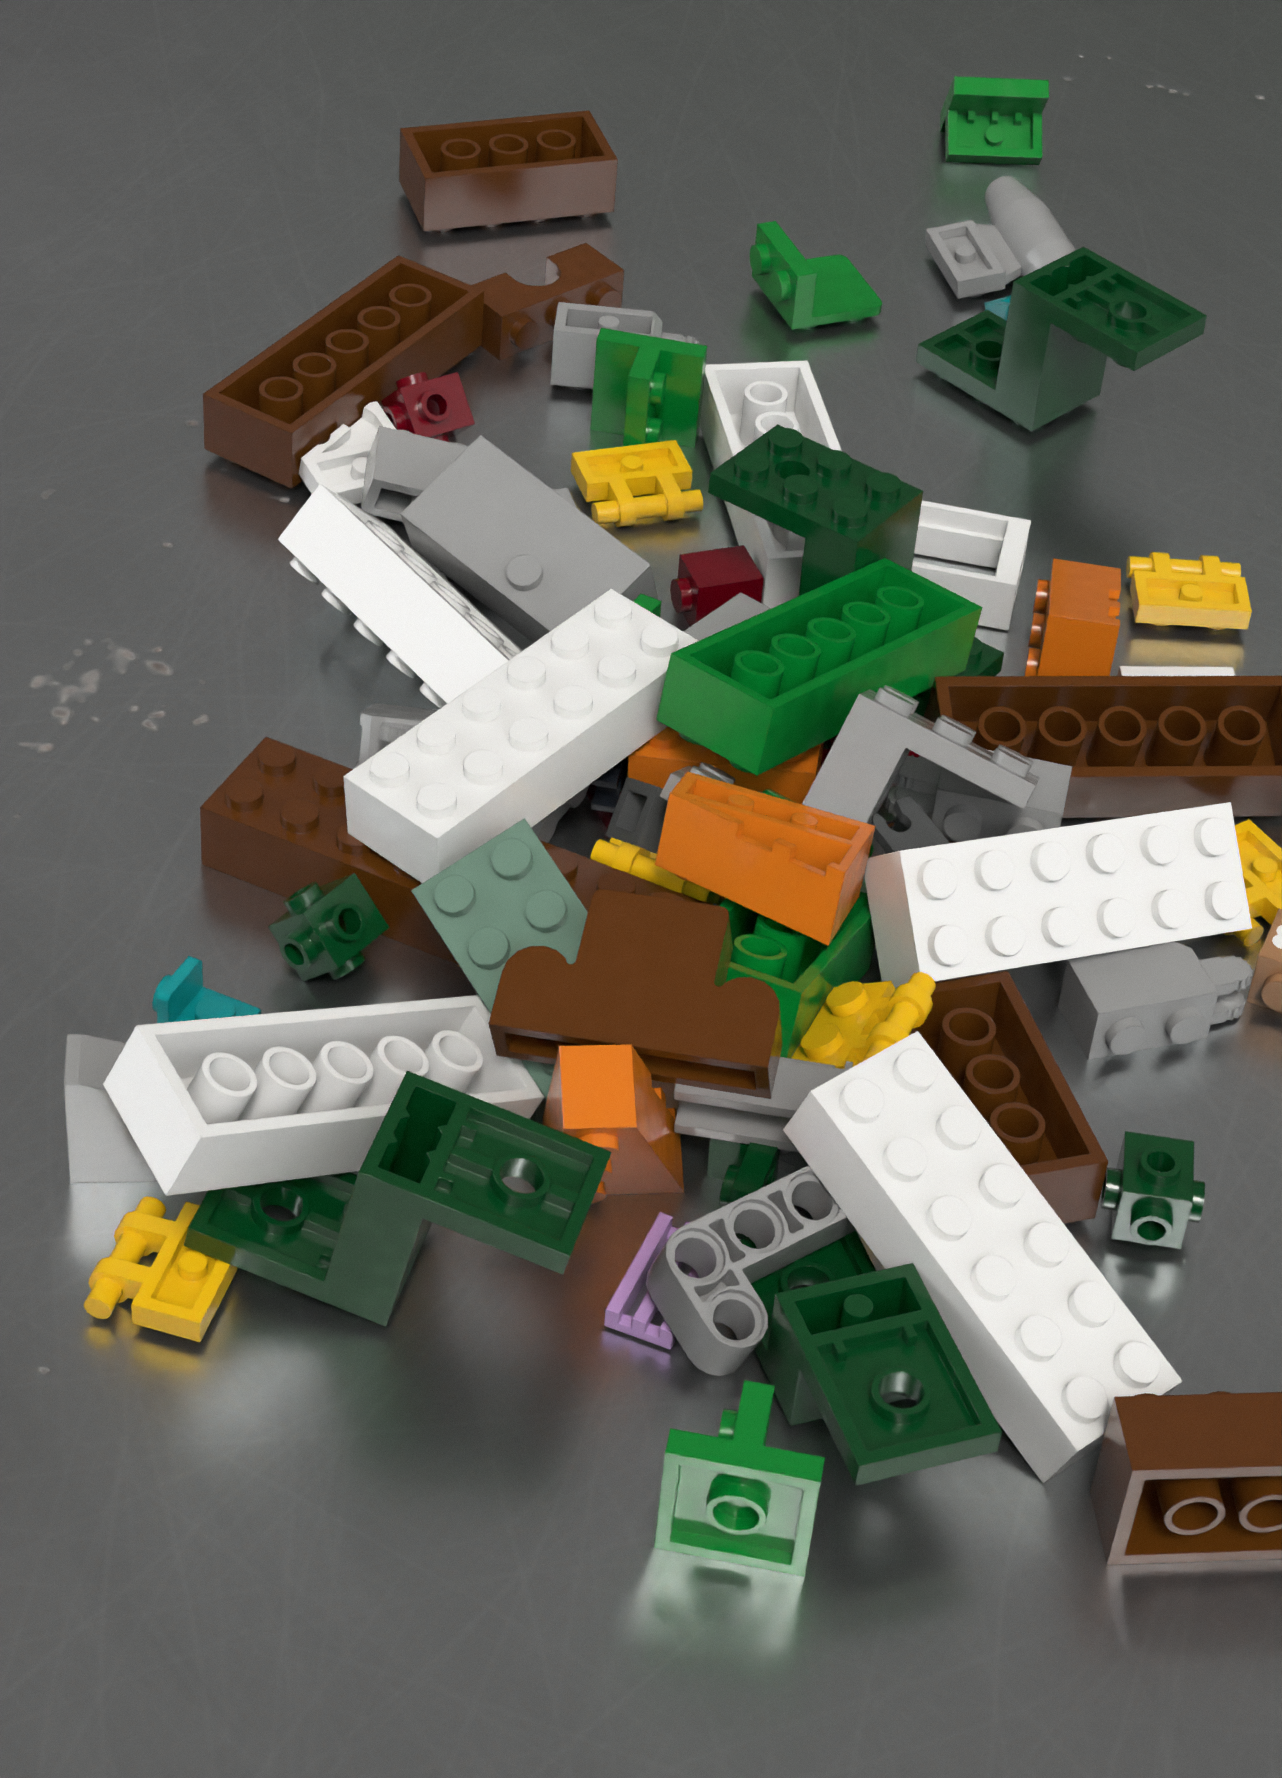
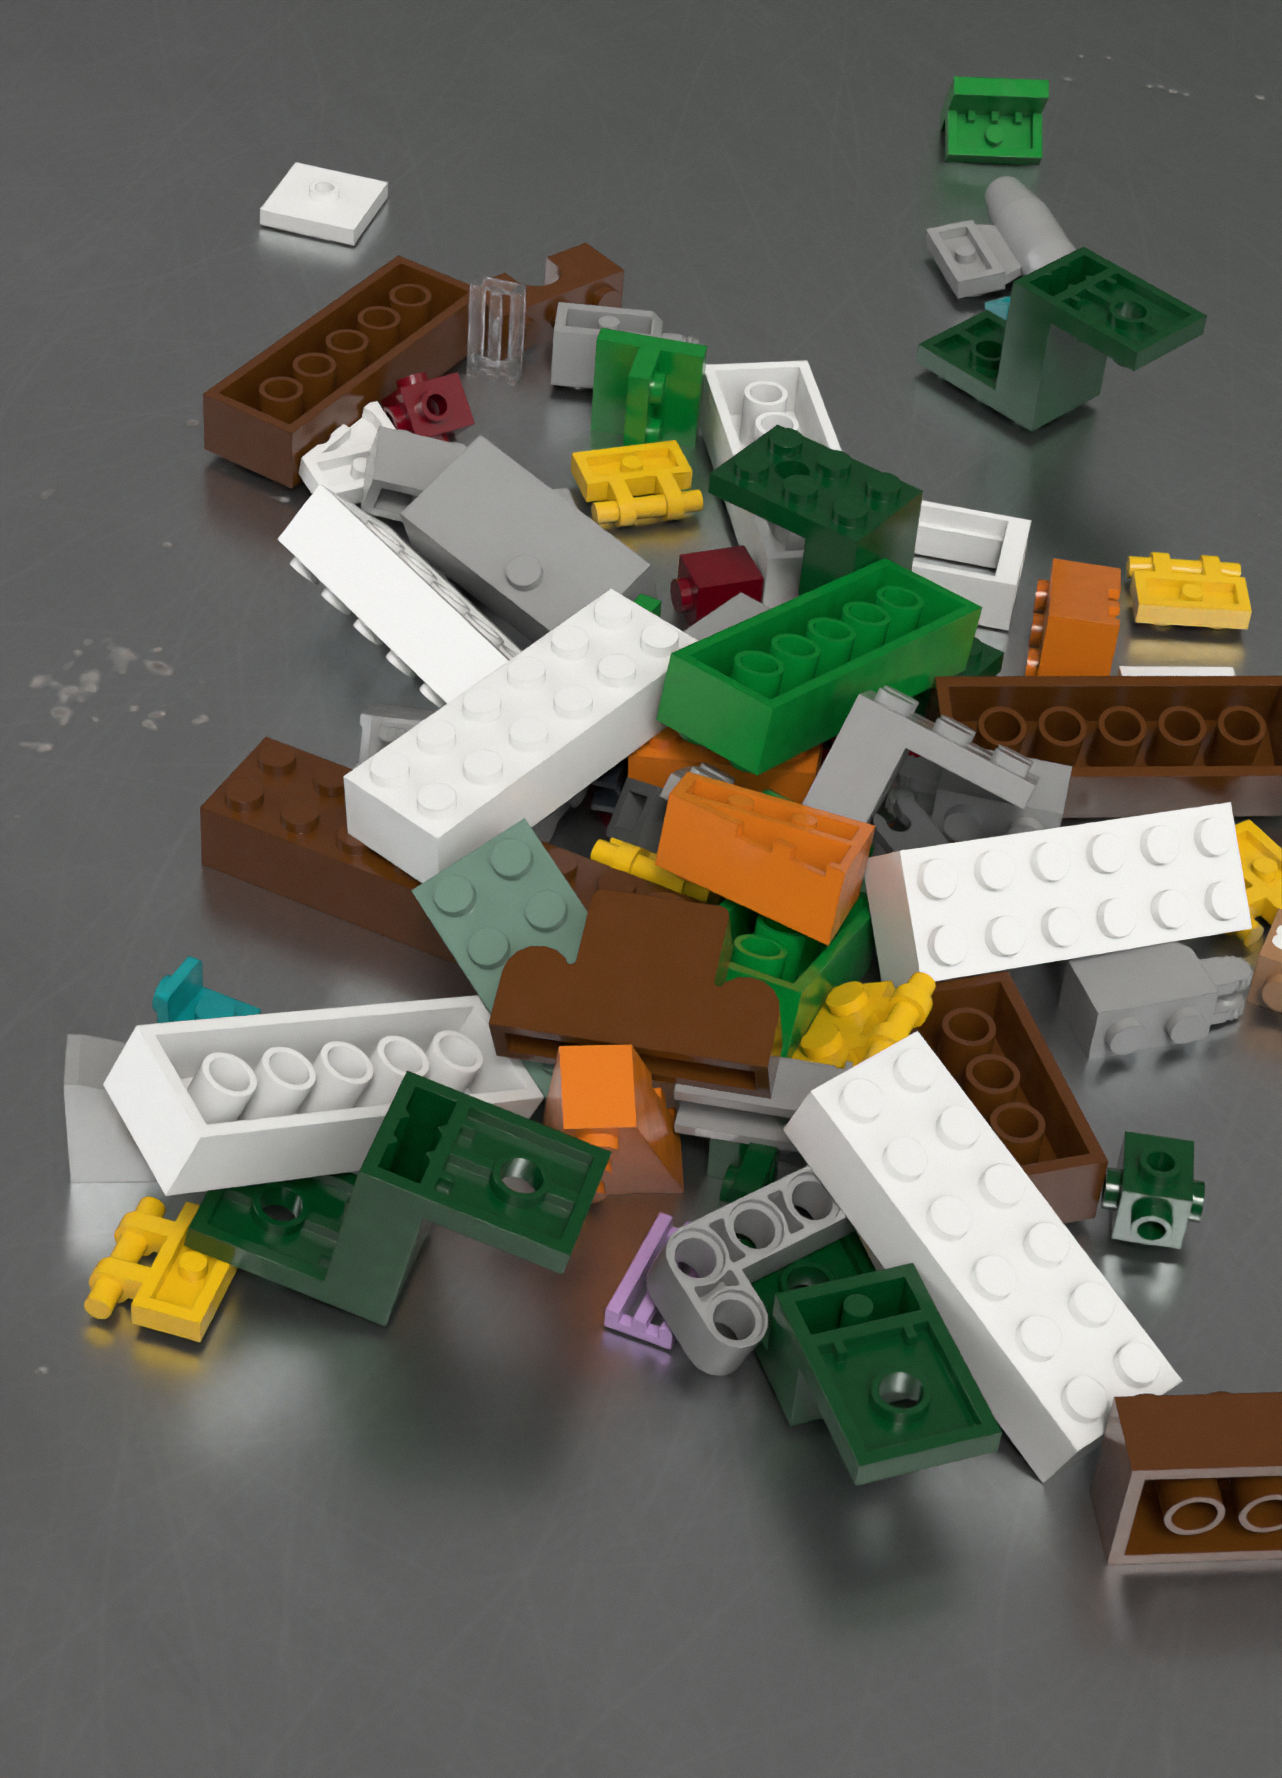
dark green brick [268,873,390,981] -> none
reddish brown brick [399,110,618,233] -> none
green bracket [654,1380,825,1577] -> none
green bracket [749,221,882,329] -> none
none -> white plate [260,162,388,246]
none -> clear tile [466,274,527,385]

